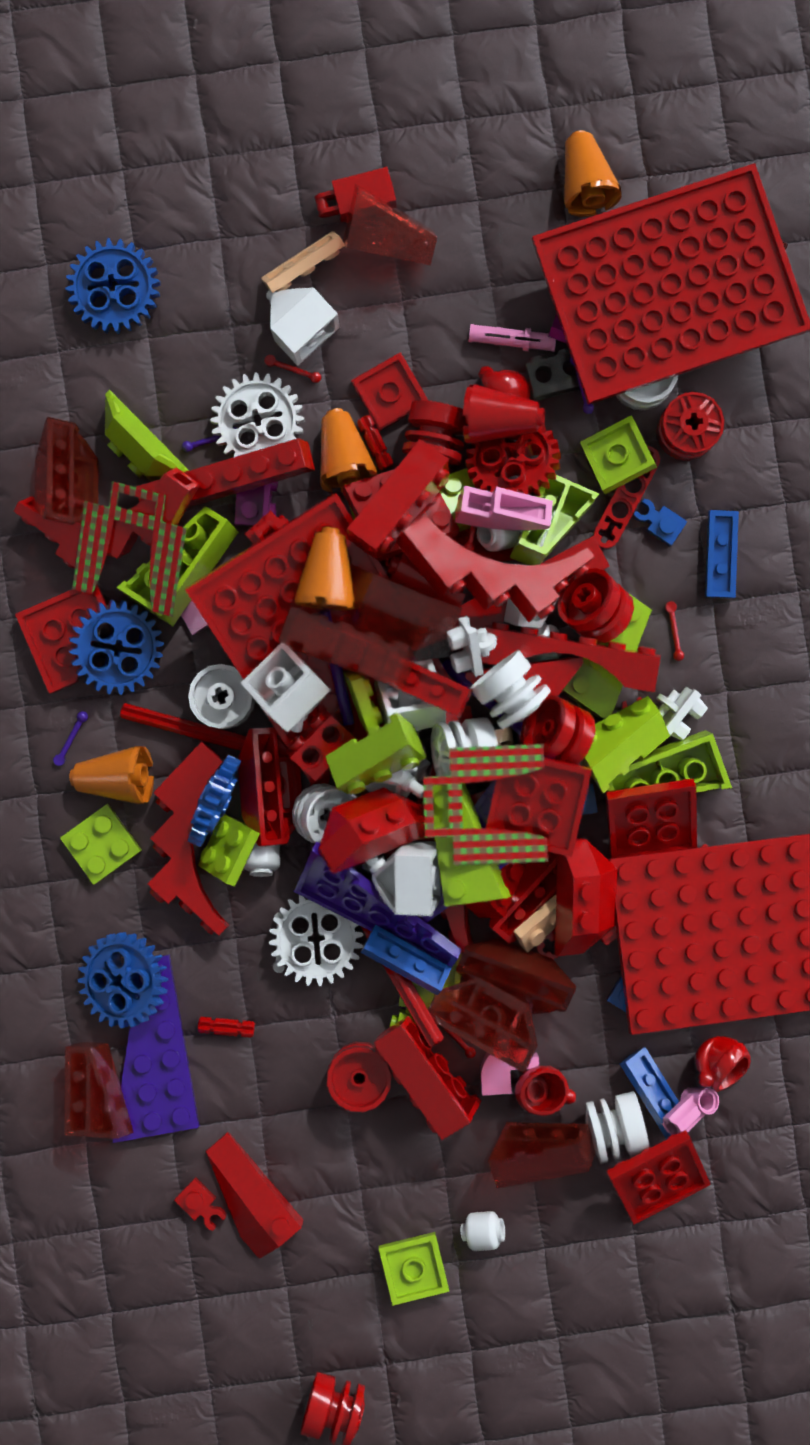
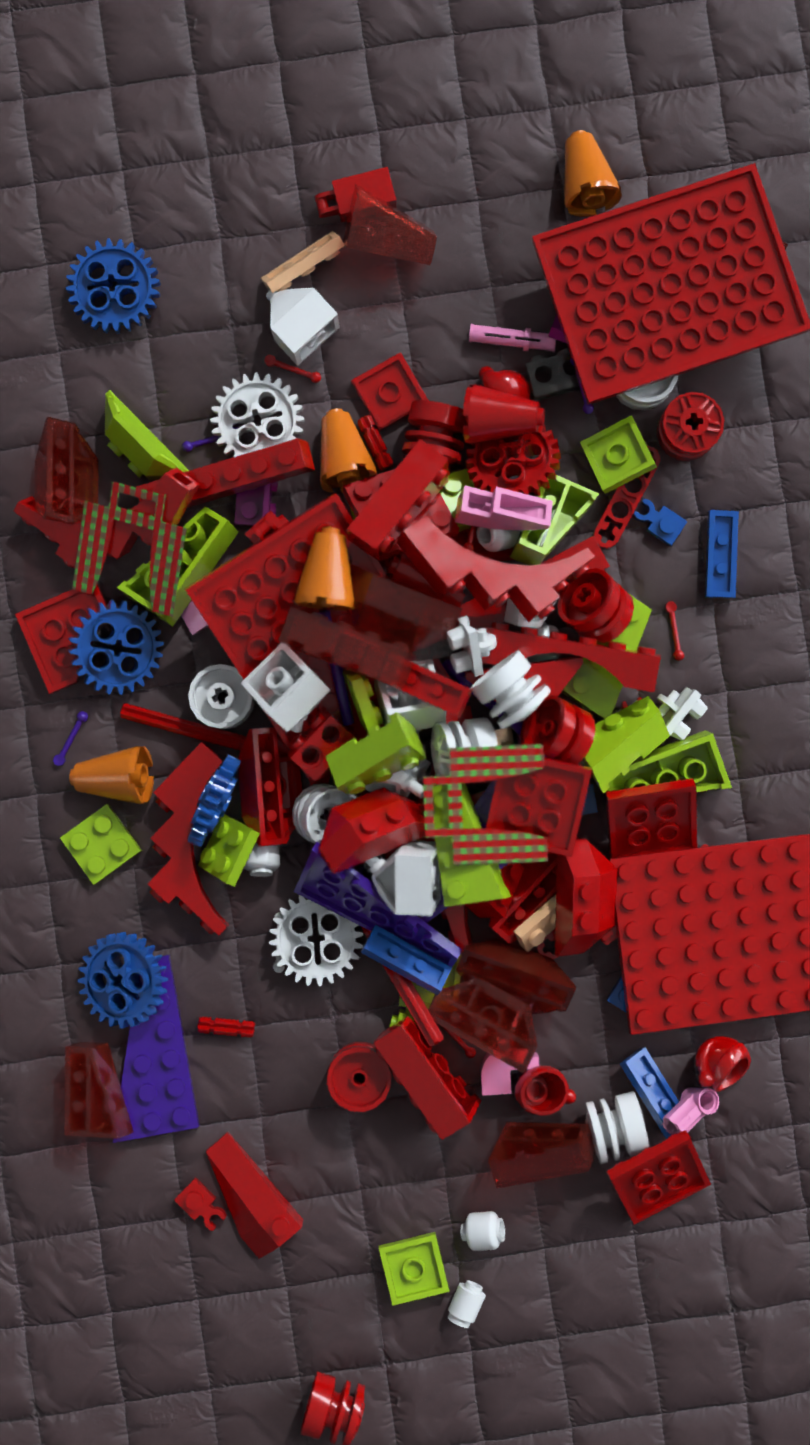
none -> white brick [448,1280,486,1328]

